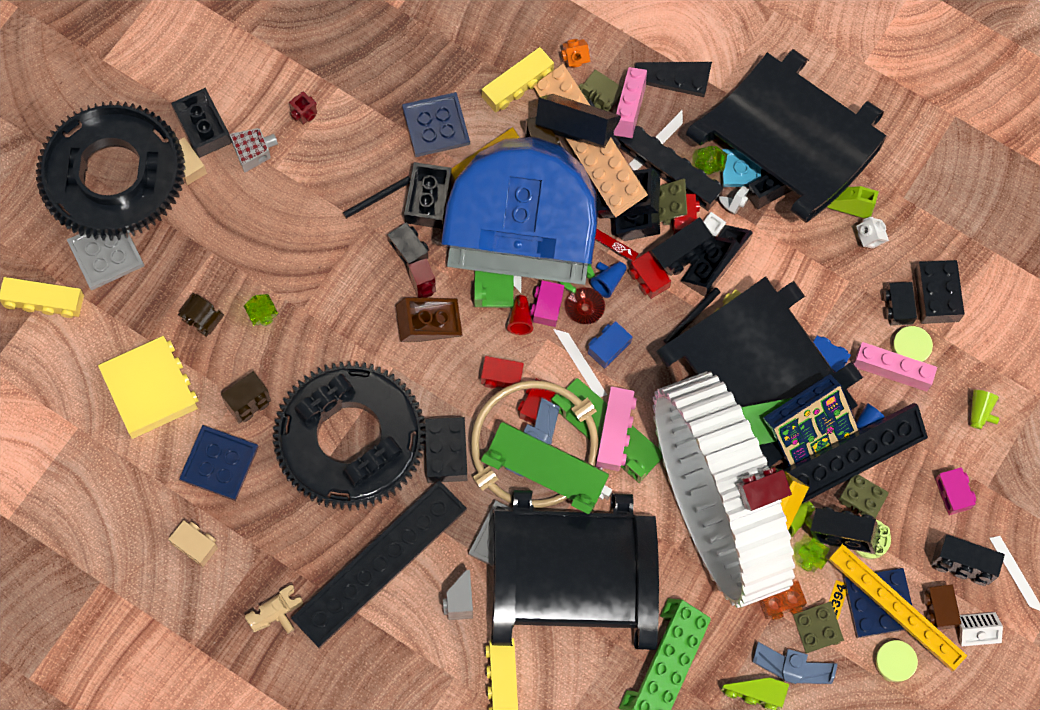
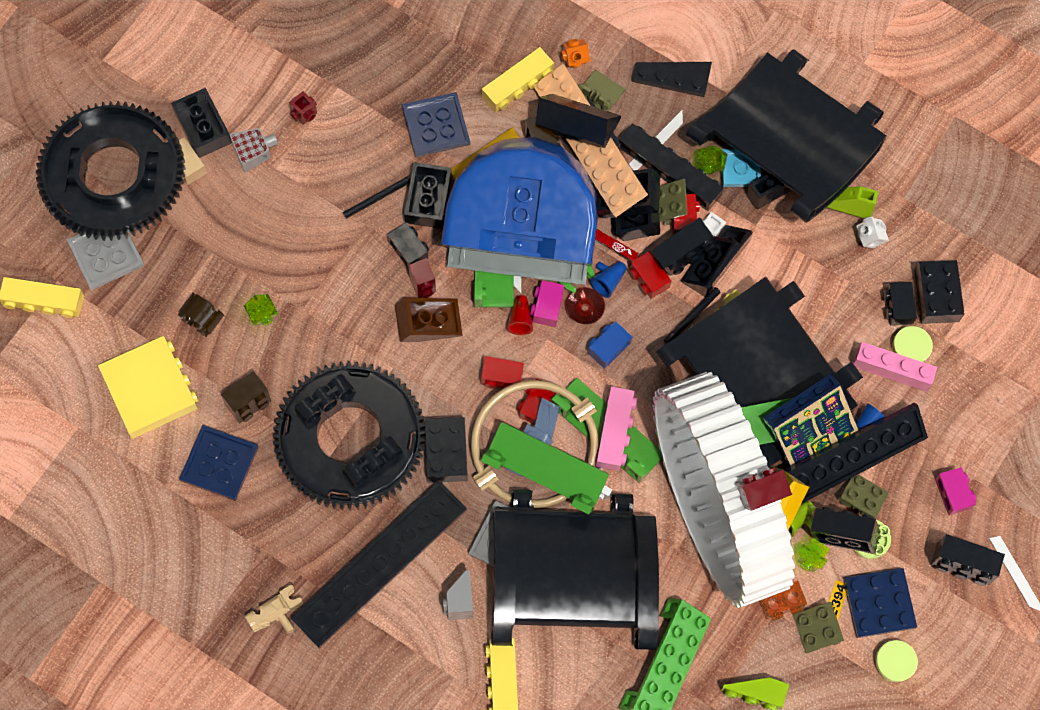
tan brick [168,520,218,567] -> none
white sticker [553,329,607,397] -> none
bright pink brick [614,67,647,138] -> none
white plate [719,186,749,214] -> none
sand blue plate [752,642,838,684] -> none
blue brick [813,335,851,372] -> none
yellow plate [828,544,967,672] -> none
reddish brown brick [923,584,962,630] -> none
white panel [959,612,1003,646] -> none
lime piece [970,389,999,430] -> none

